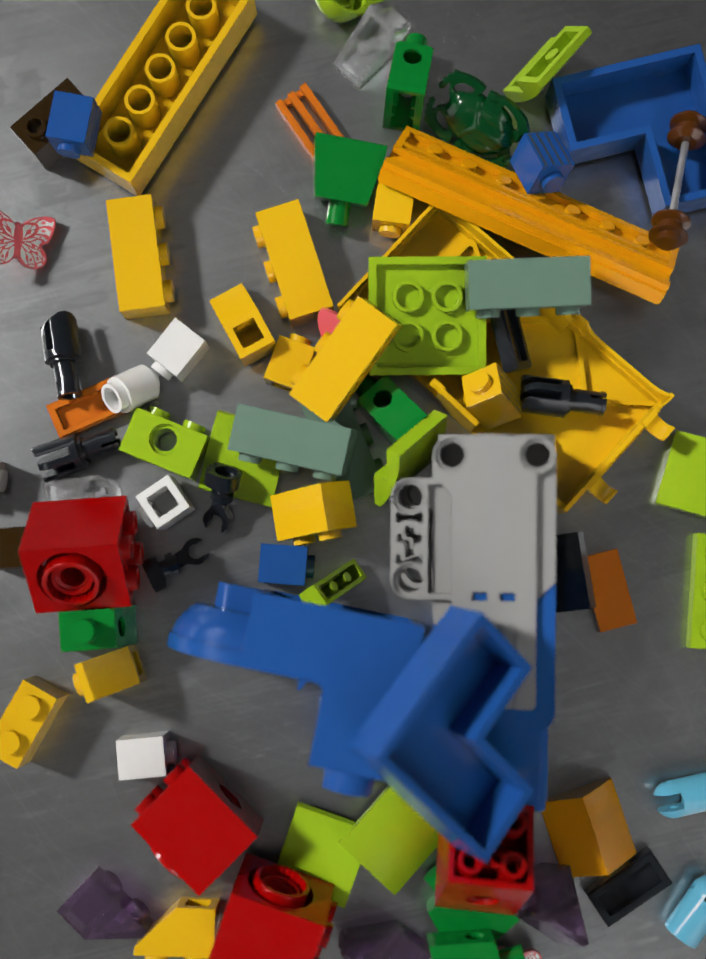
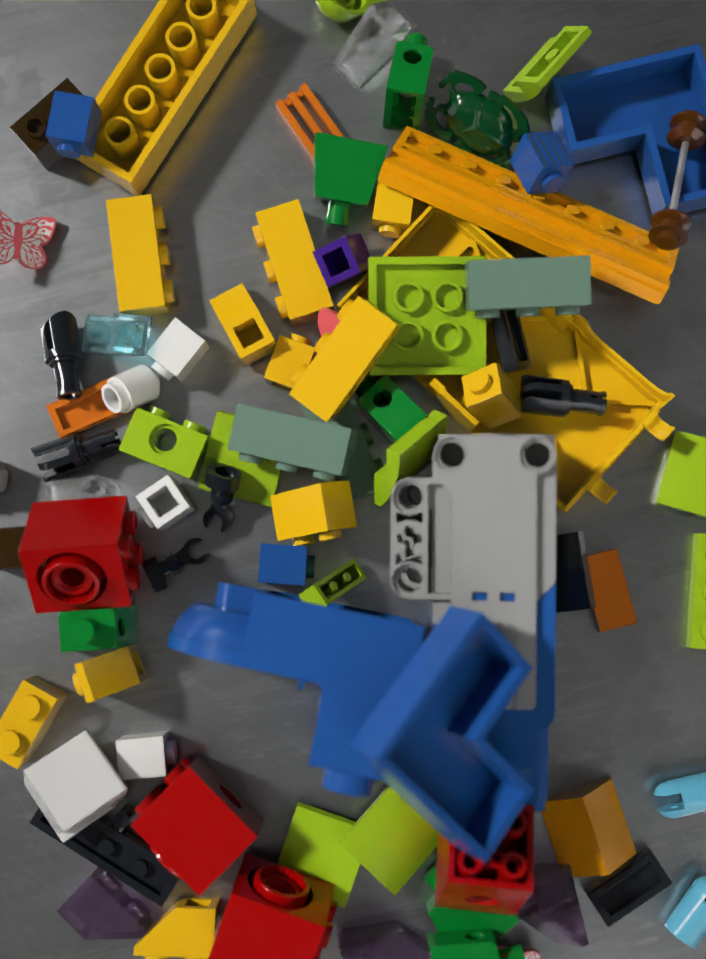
none -> white piece [24,729,128,843]
none -> black plate [29,804,179,907]
none -> clear light blue slope [81,313,153,356]
none -> brick [313,233,371,287]

